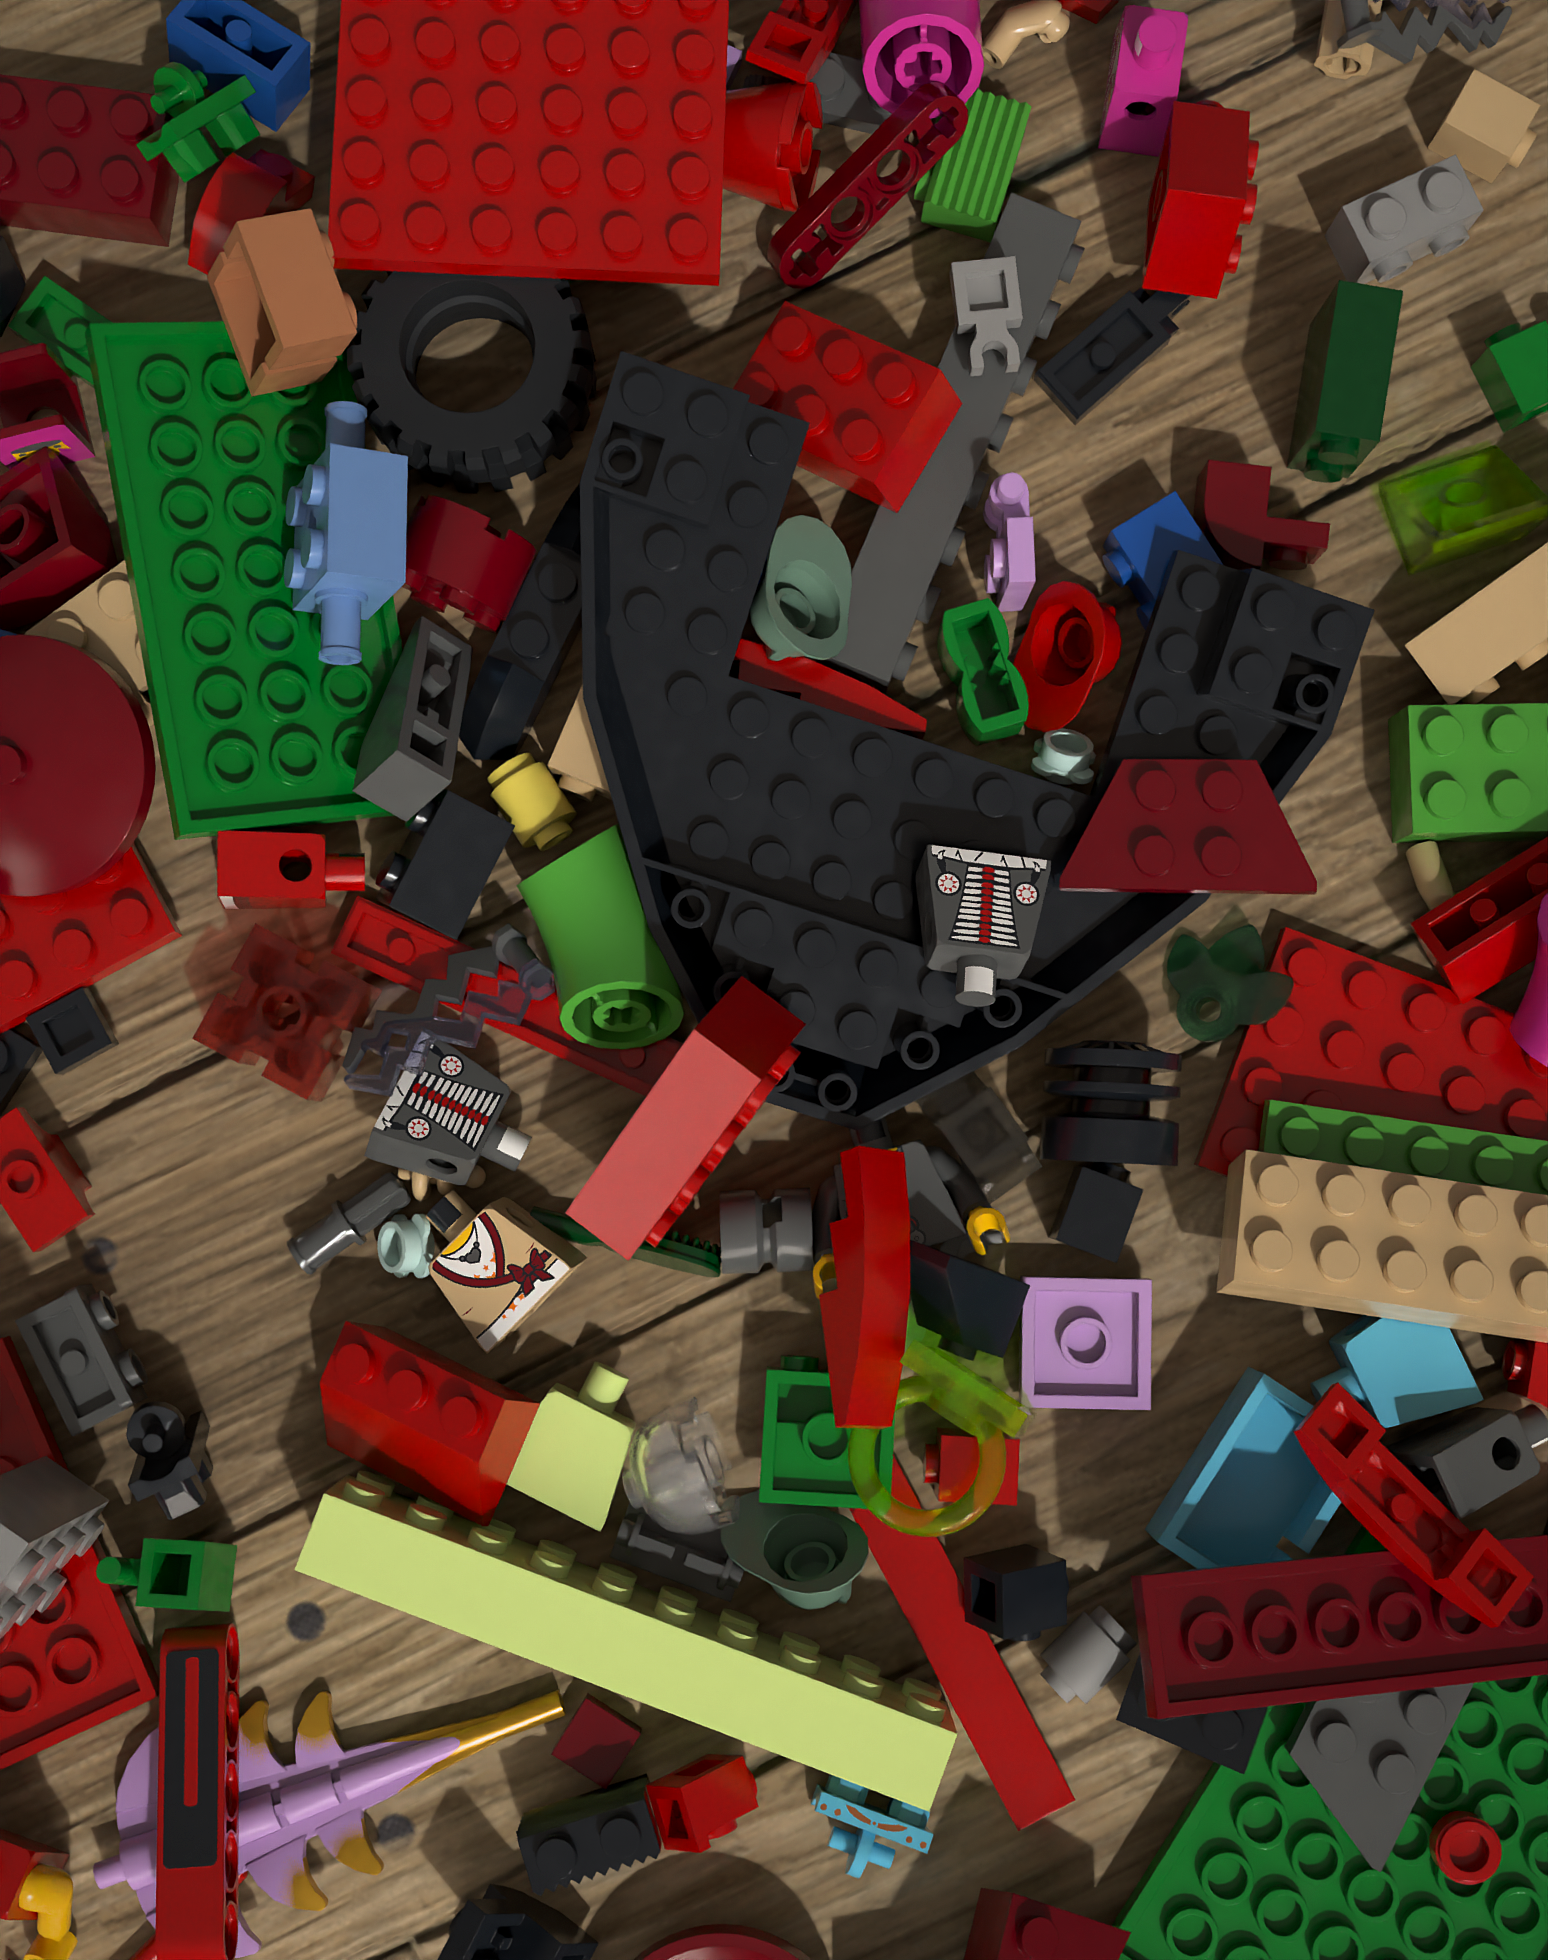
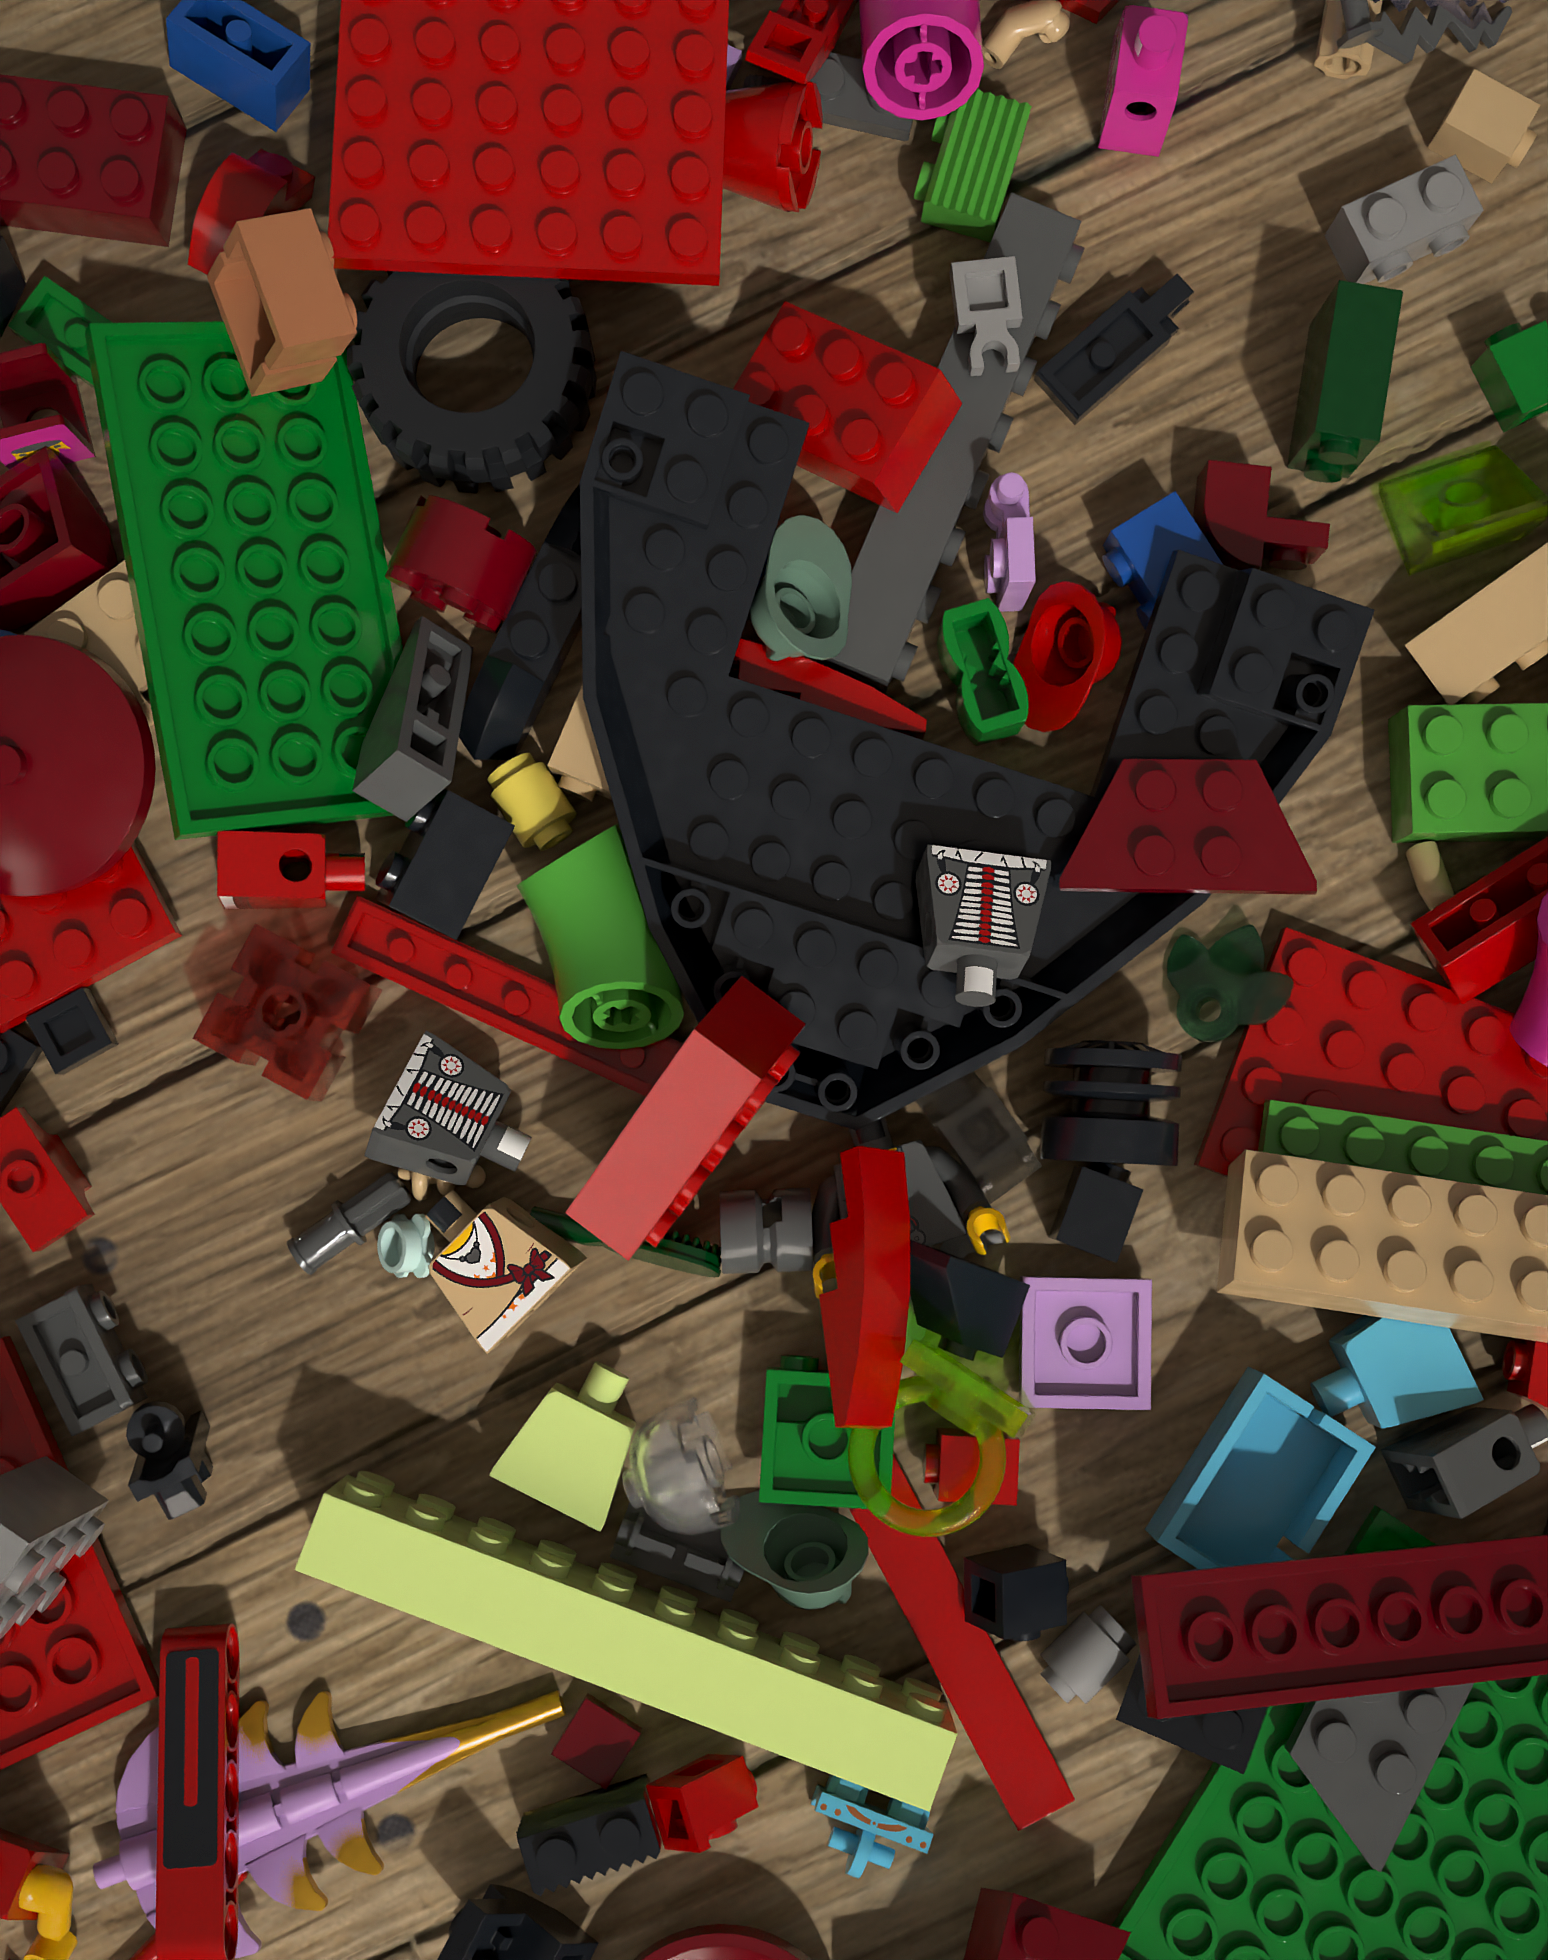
green brick [96,1538,237,1612] -> none
green hips [136,62,260,183] -> none
medium blue brick [284,401,408,665] -> none
red slope [320,1321,540,1526] -> none
clear purple piece [342,923,555,1097] -> none
dark red beam [767,82,968,289] -> none
light aqua plate [1031,728,1096,785] -> none
red brick [1142,100,1259,299] -> none
red slope [1294,1382,1534,1628] -> none
red tile [1429,1811,1502,1885] -> none

